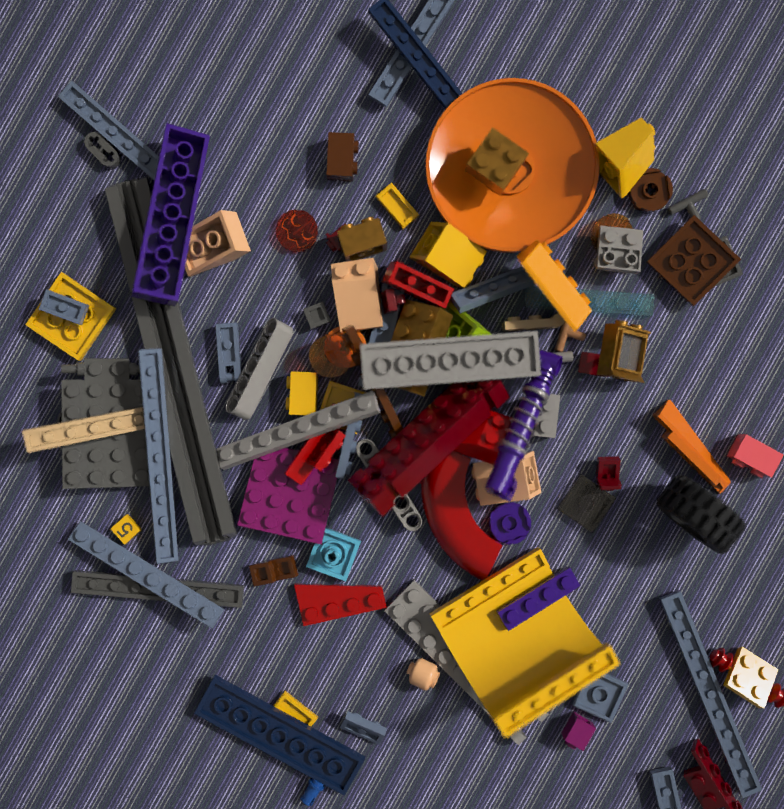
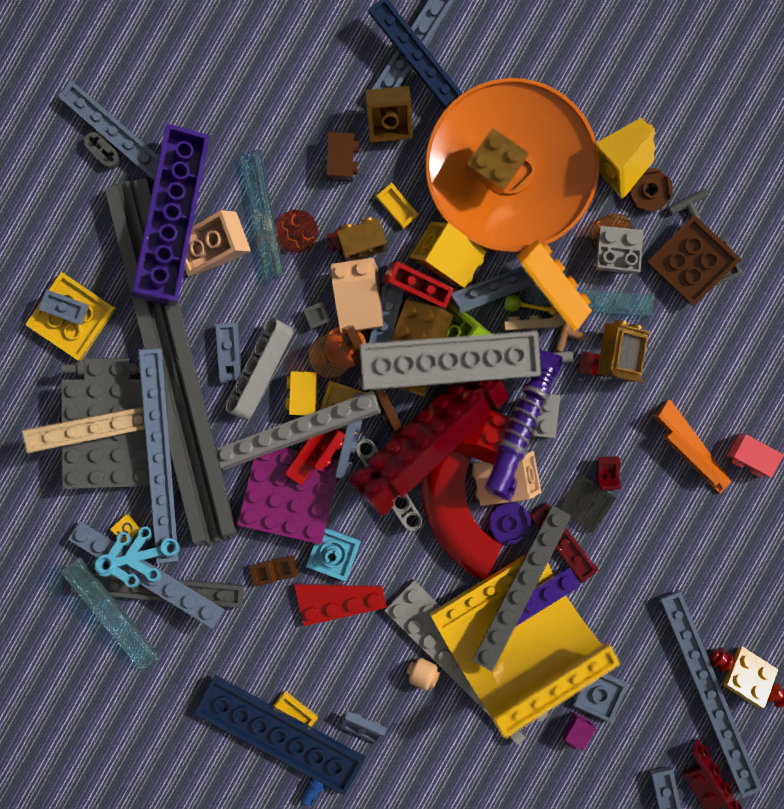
dark red tile [380,288,406,314] -> none
black tyre [656,475,746,554] -> none
none -> clear light blue plate [61,557,160,671]
none -> medium azure plant [94,527,180,588]
none -> clear light blue plate [240,149,285,281]
none -> pearl gold brick [365,86,413,143]
none -> dark grey plate [472,505,571,672]
none -> hinge [505,294,557,315]
none -> dark red tile [530,502,599,583]

